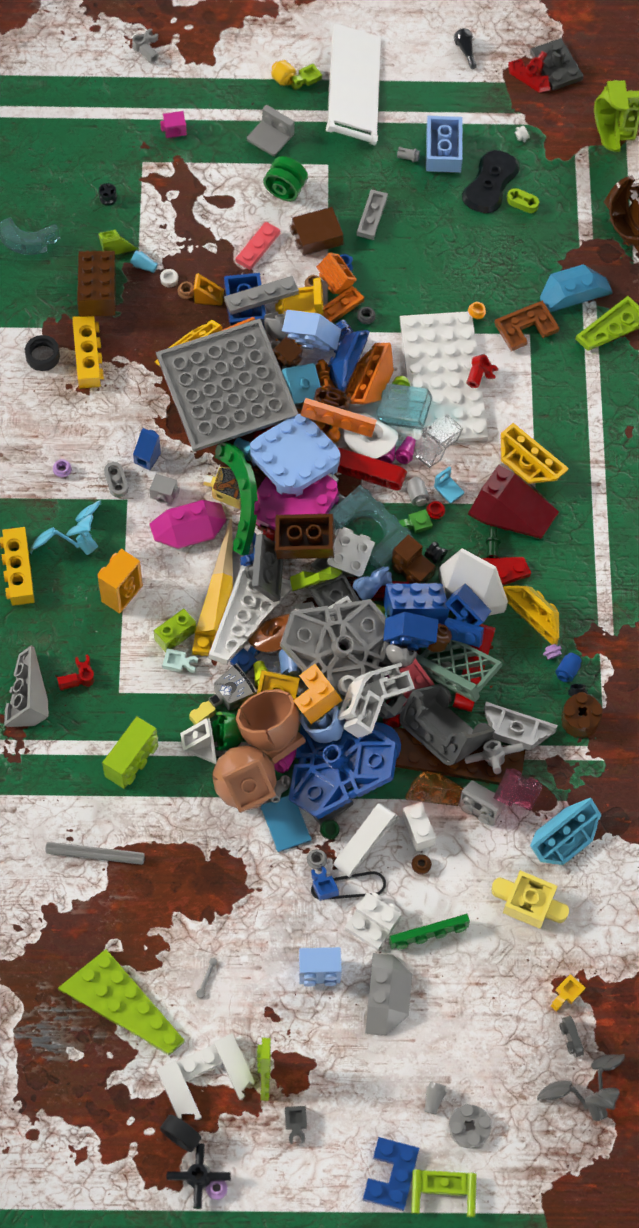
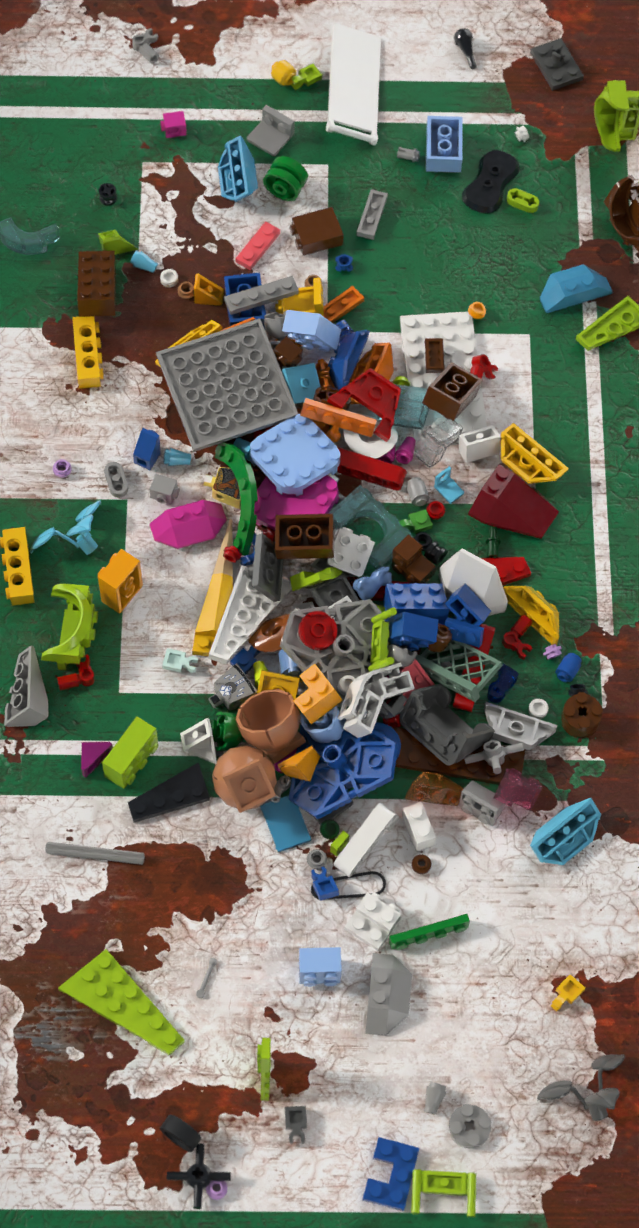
black tyre [24,335,60,371] -> none
lime brick [153,609,196,653] -> none
white wedge [156,1033,255,1120] -> none
light yellow piece [189,700,216,725] -> none
orange brick [316,253,357,294] -> none
dark grey plate [357,307,375,324] -> none
light yellow brick [491,870,569,929] -> none
dark orange plate [494,300,560,351] -> none
red piece [508,51,551,93] -> none
dark grey plate [559,1016,584,1058] -> none
none -> lime piece [41,584,98,670]
none -> magenta slope [81,742,113,778]
none -> black wing [128,763,210,823]
none -> medium azure cone [164,448,191,466]
none -> dark azure wedge [218,136,258,202]
none -> red plate [223,546,242,563]
none -> light orange slope [278,746,320,782]
none -> red tile [298,611,338,650]
none -> red wing [327,368,401,442]
none -> lime plate [330,831,350,857]
none -> lime plate [368,607,397,672]
none -> black plate [414,532,432,551]
none -> reddish brown brick [422,362,483,421]
none -> reddish brown plate [425,338,444,373]
none -> white brick [459,425,501,463]
none -> clear blue leg [487,663,519,703]
none -> red bar [502,615,532,660]
none -> white tile [528,699,548,719]

